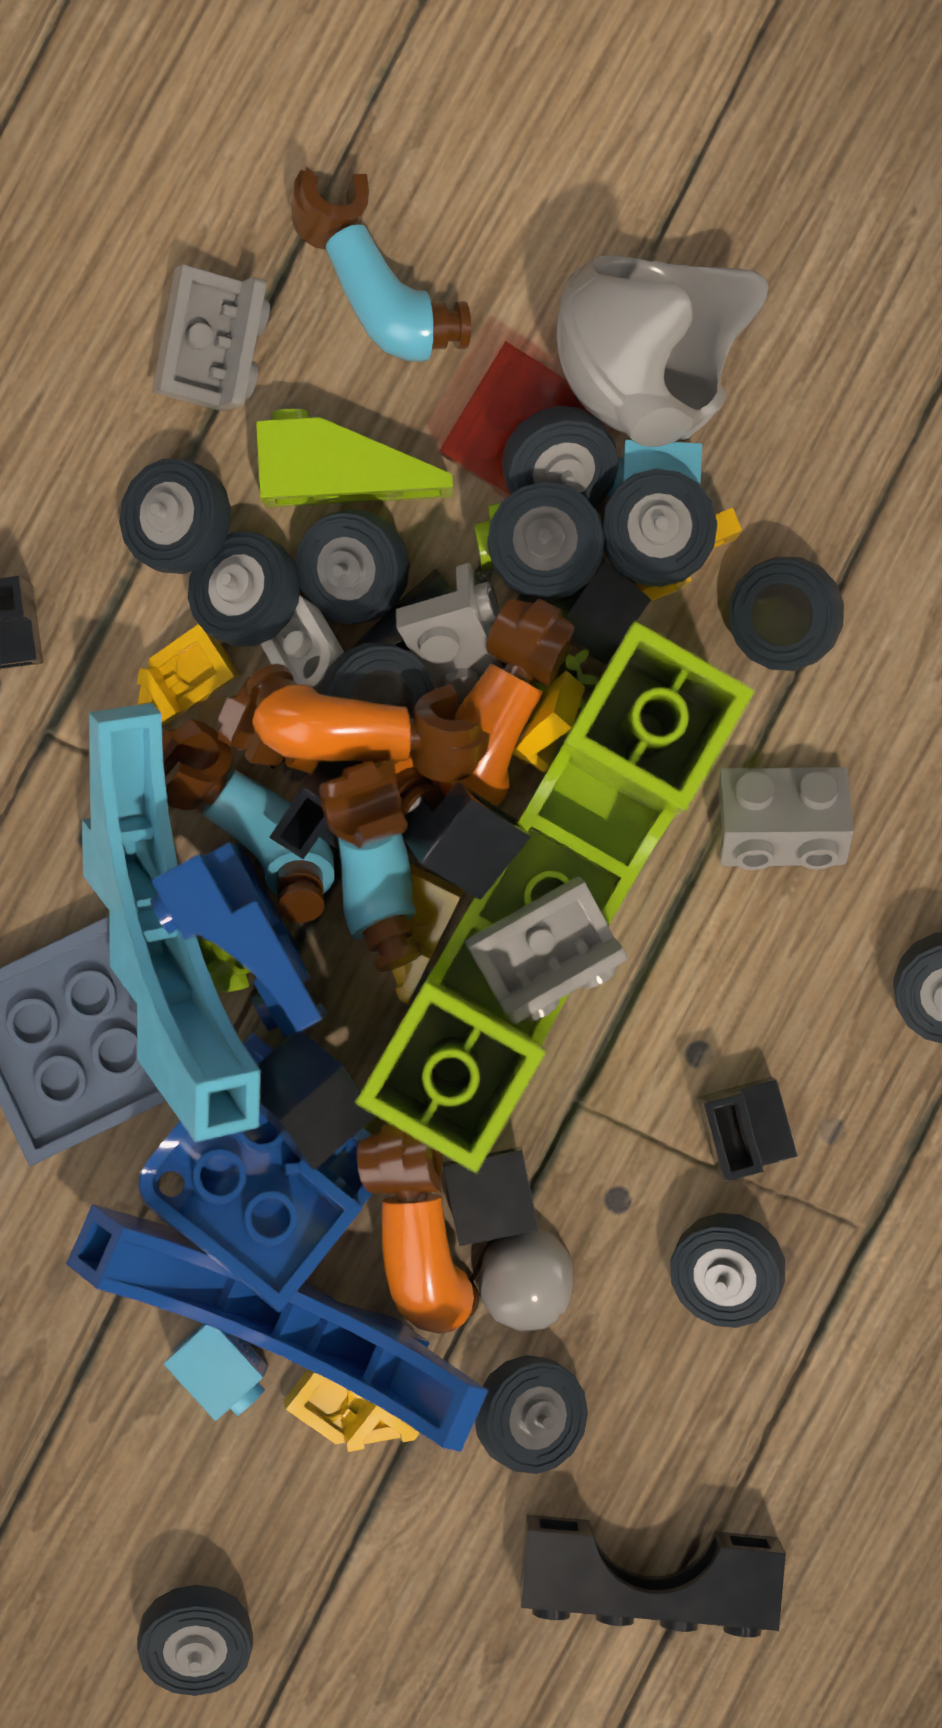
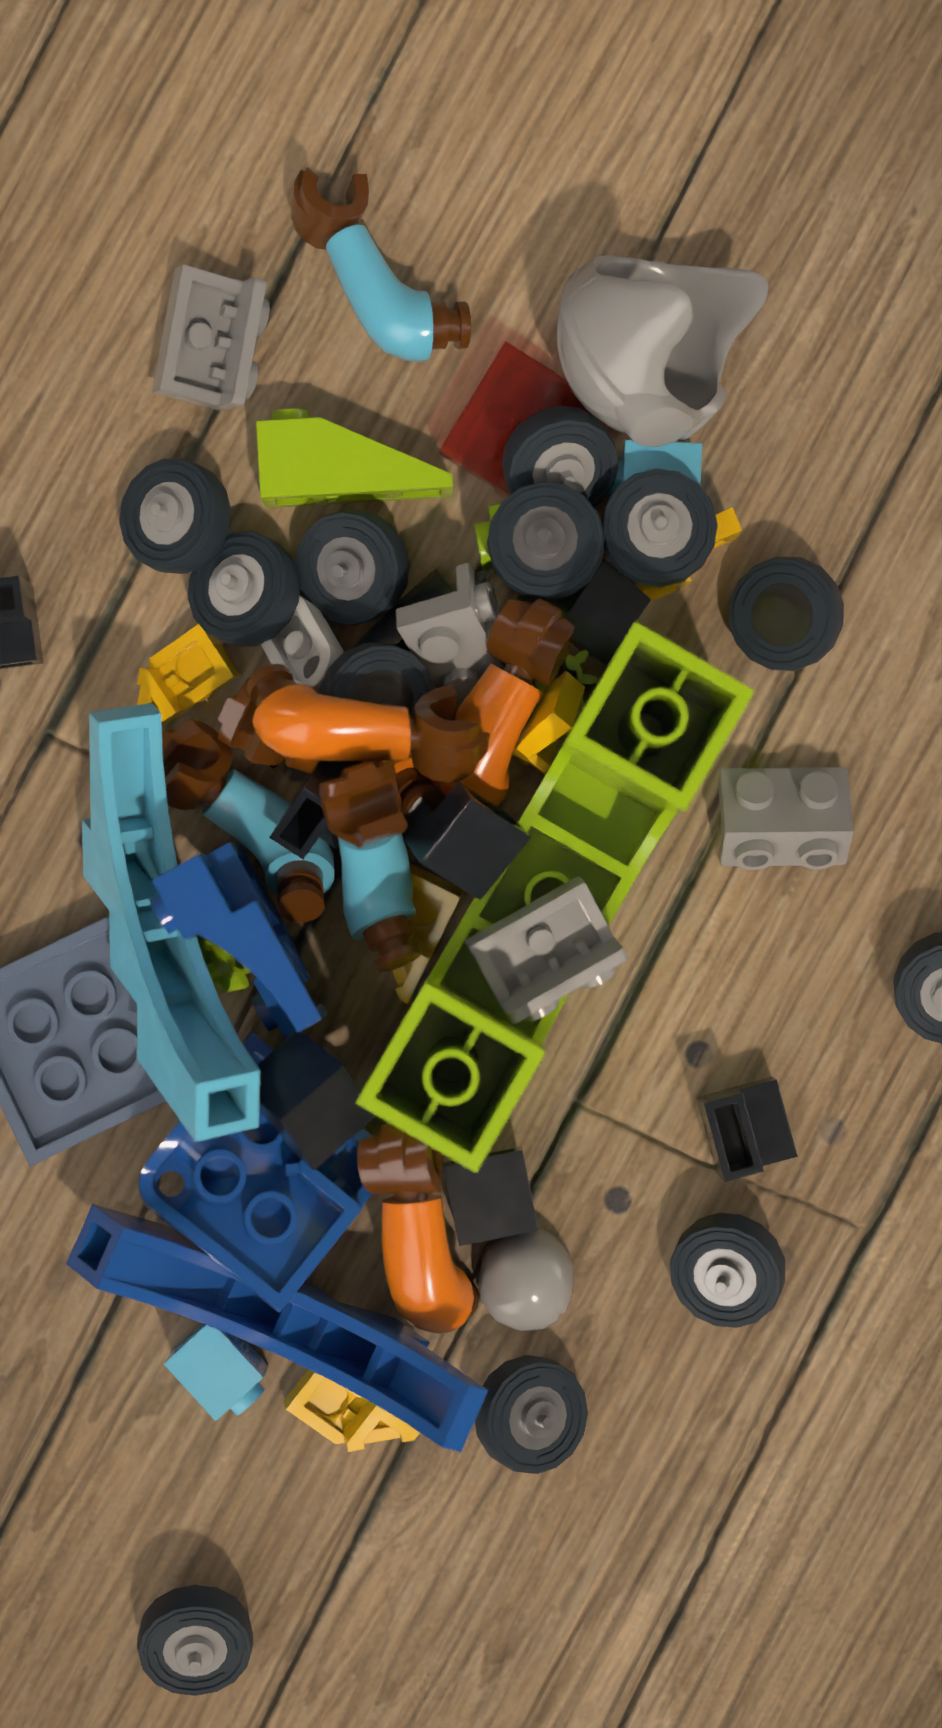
black arch [520,1514,786,1638] -> none

